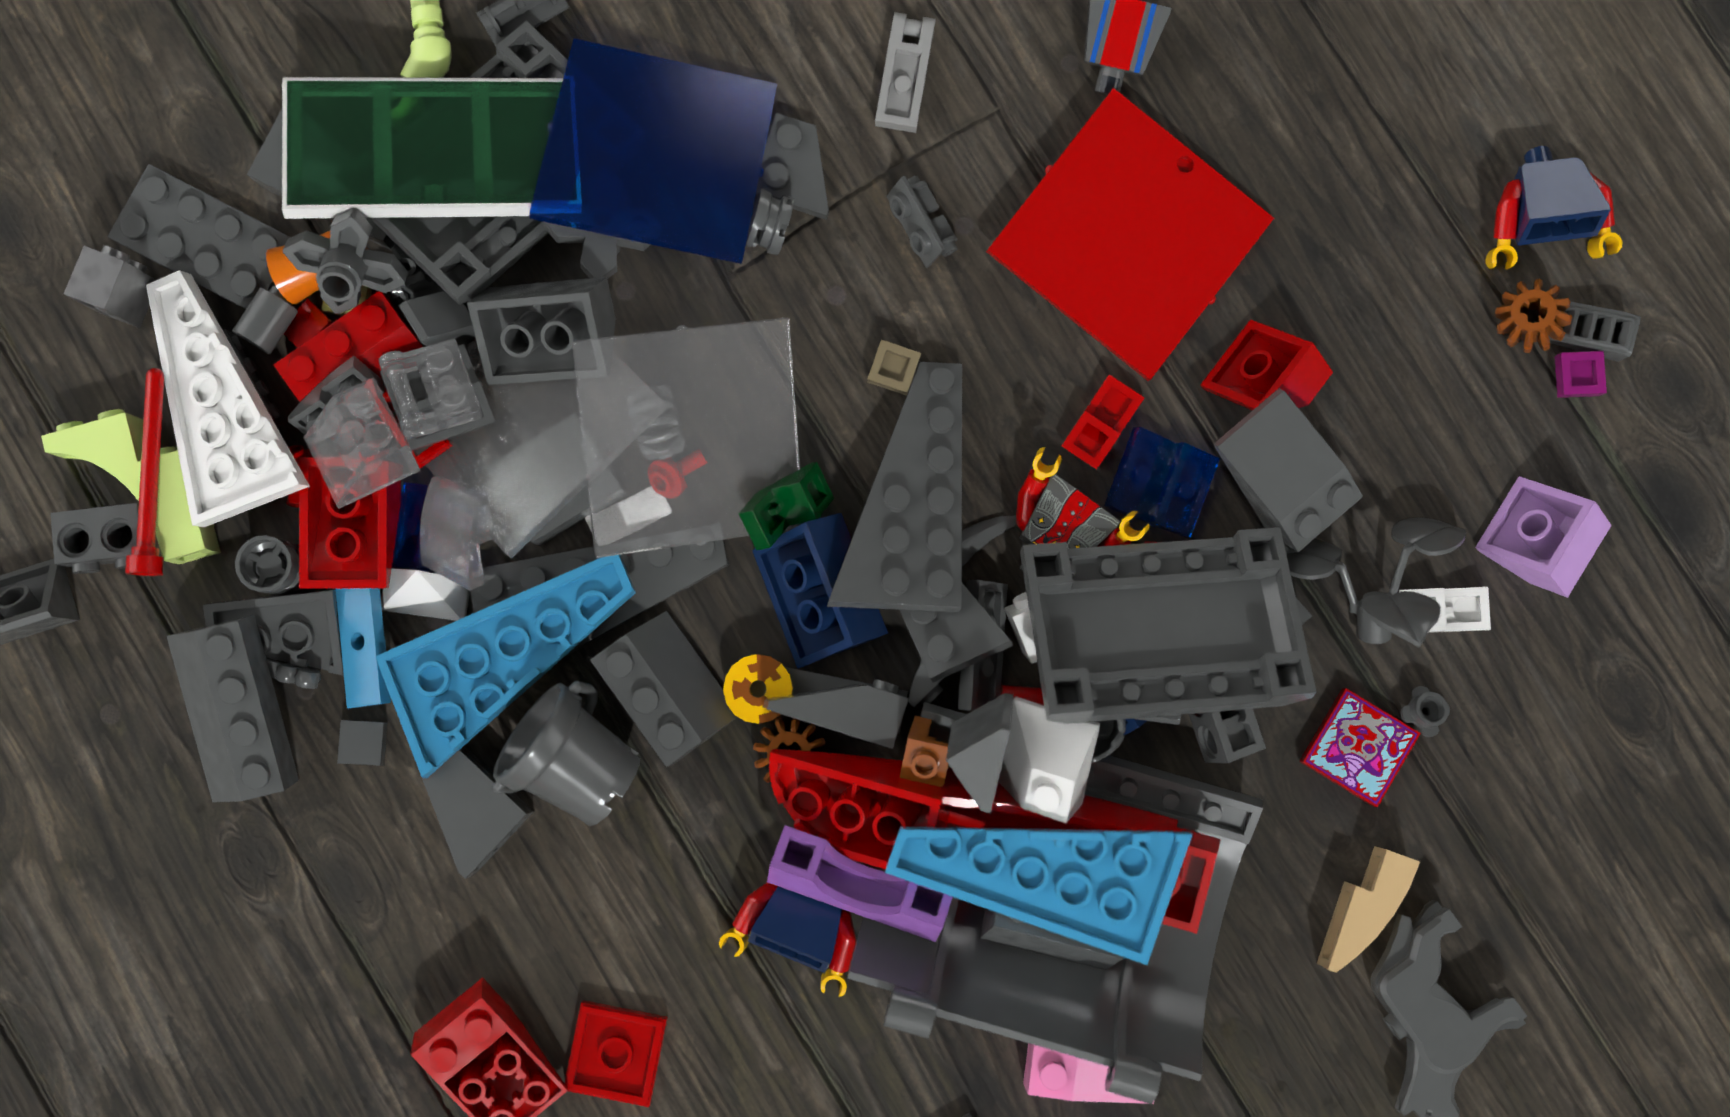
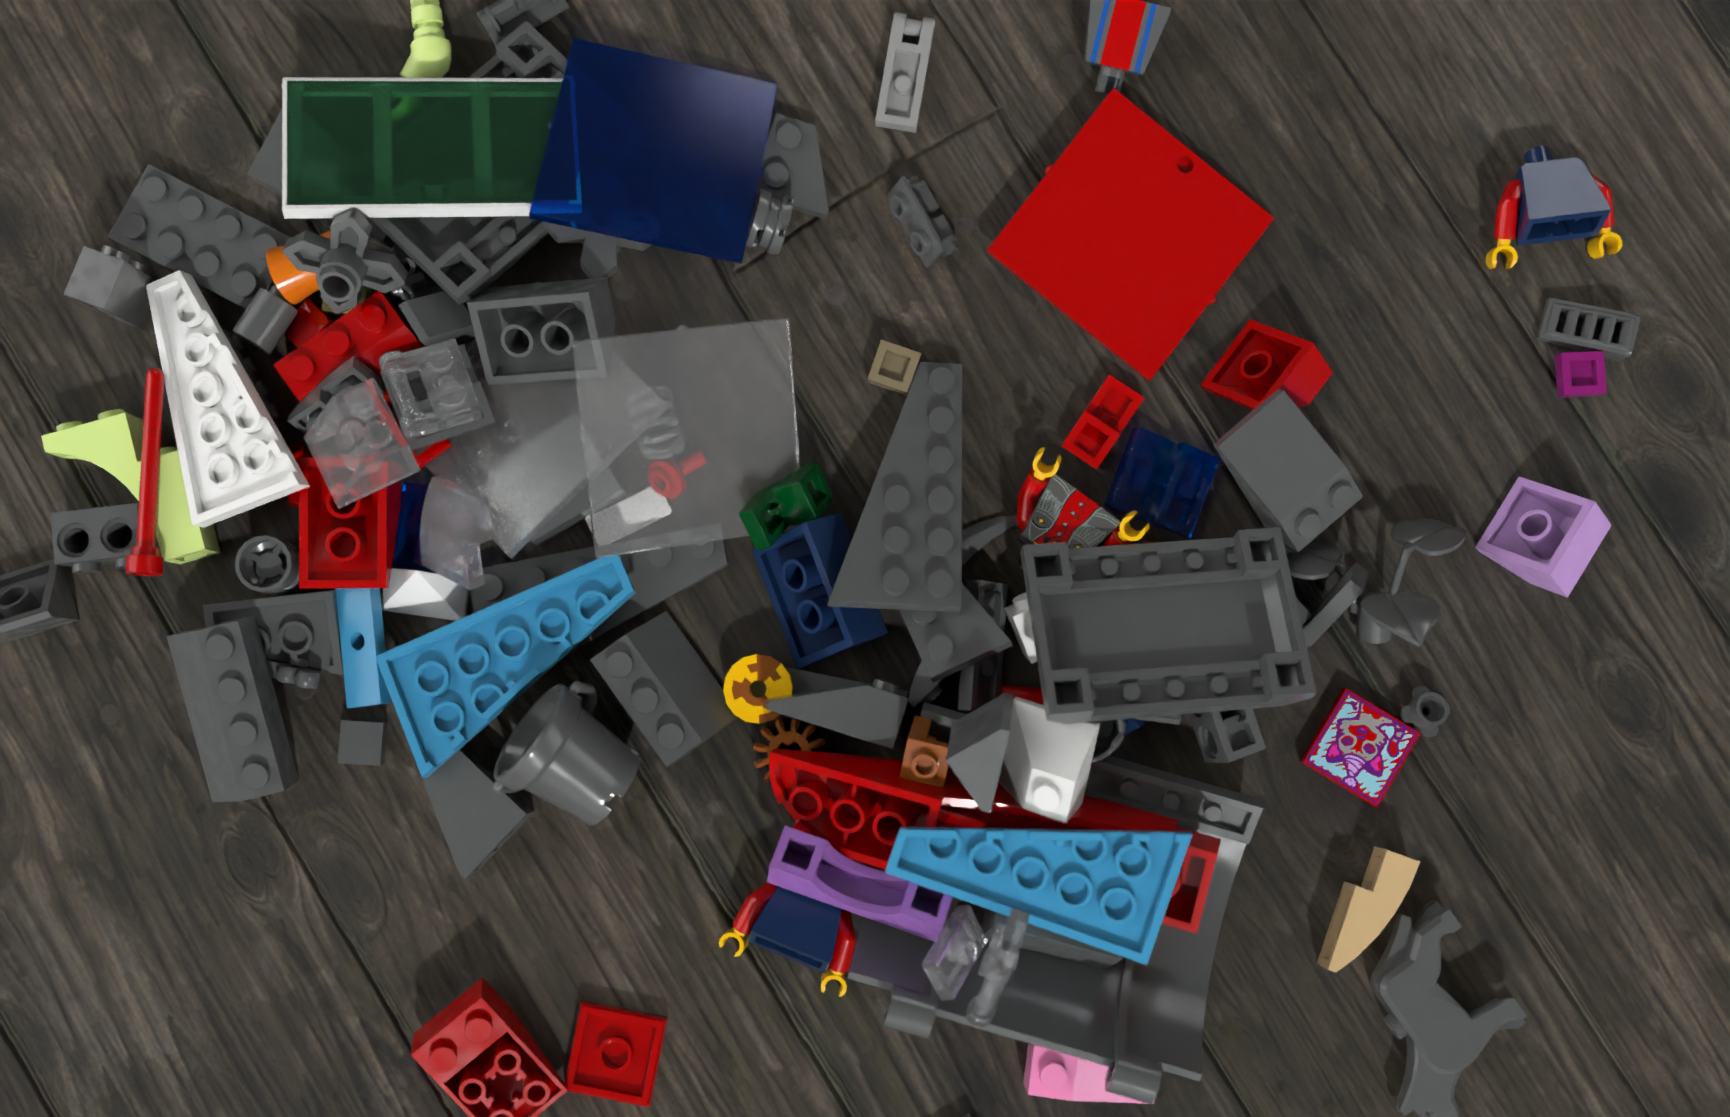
white slope [1399,587,1491,632] -> none
dark orange gear [1495,278,1572,353] -> none
none -> clear plate [922,905,988,1001]
none -> clear plate [966,908,1030,1028]
none -> dark grey tile [1302,562,1369,647]

